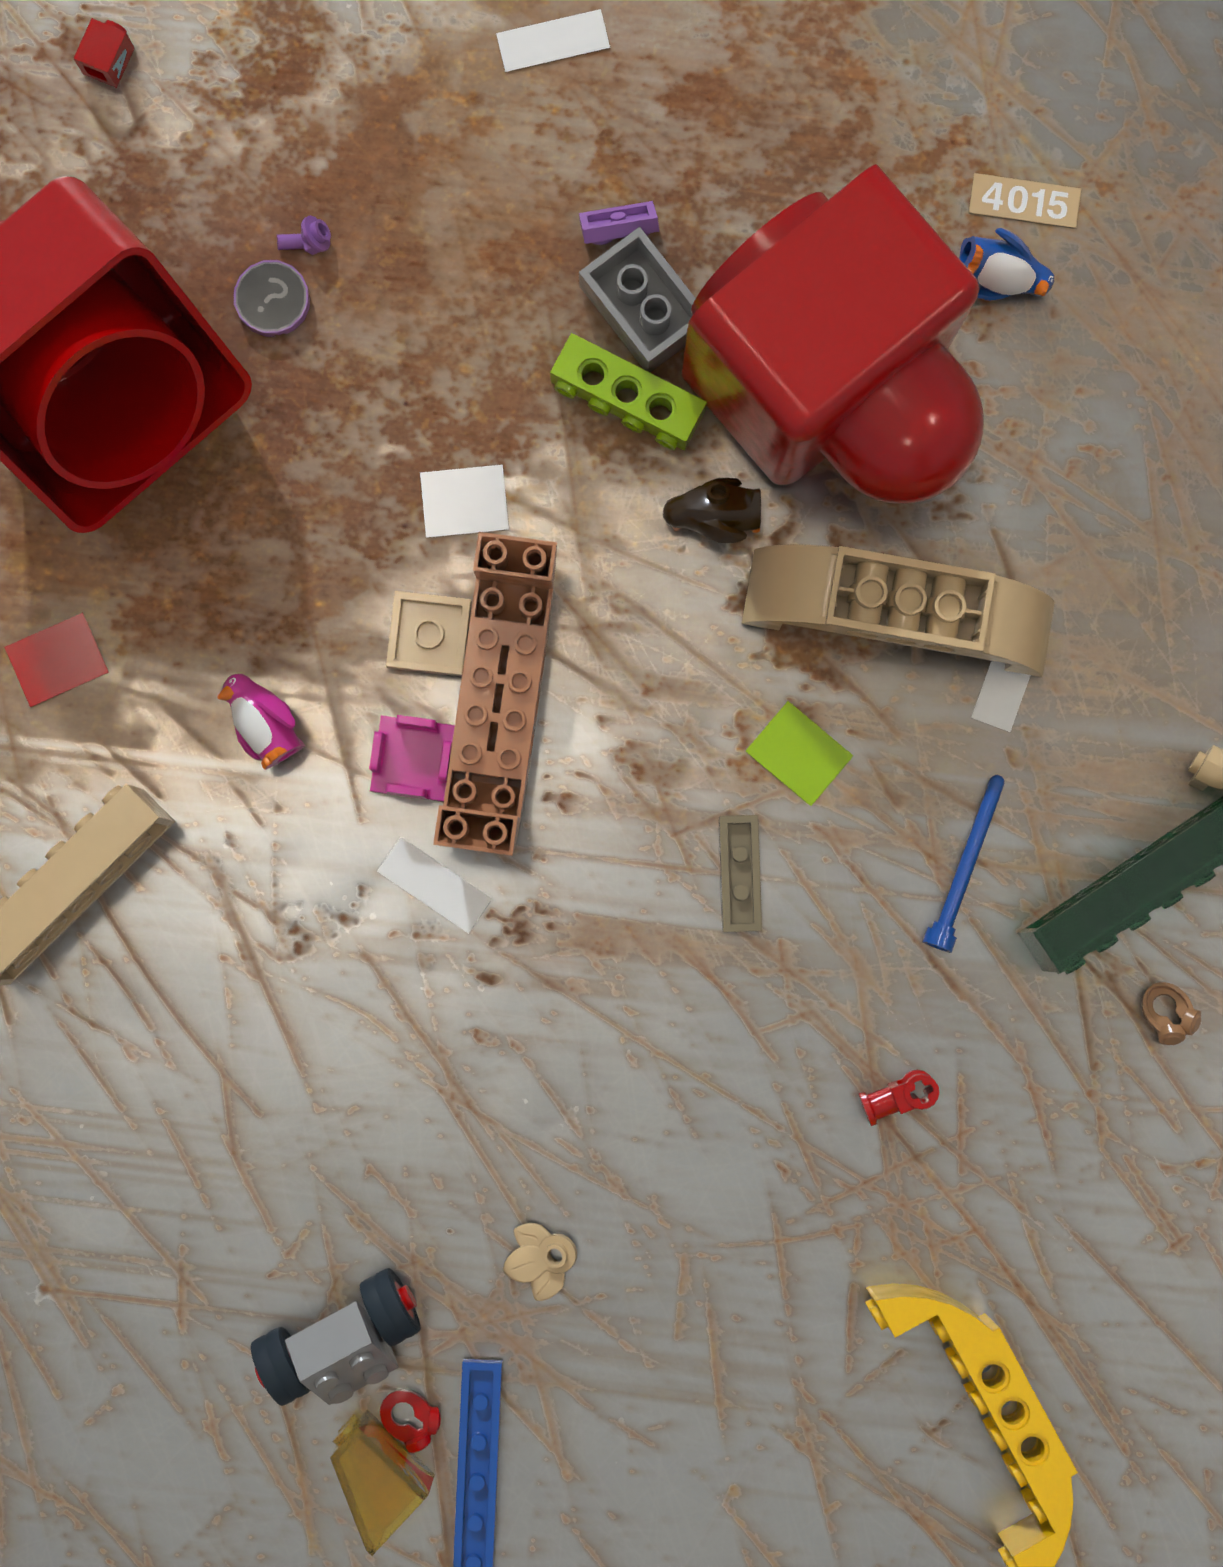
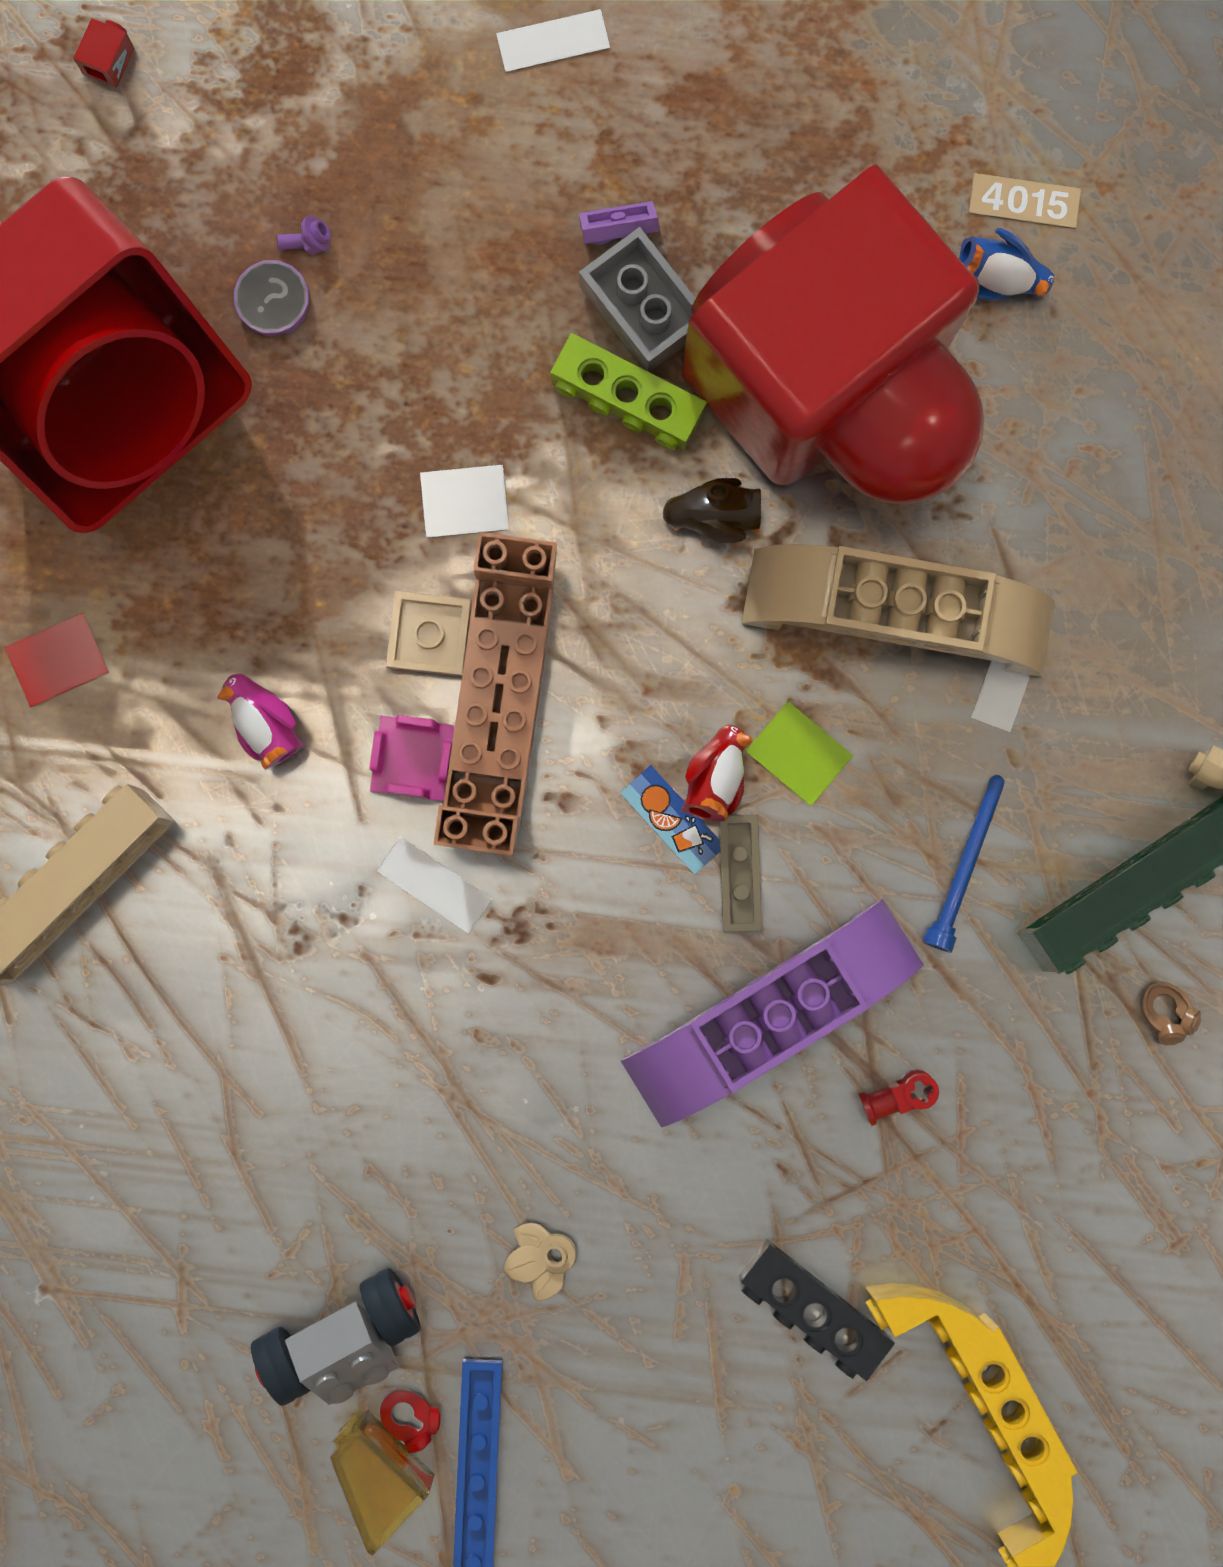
none -> sticker [620,765,720,875]
none -> medium lavender slope [621,898,924,1128]
none -> red animal [681,725,753,822]
none -> black brick [739,1239,895,1381]

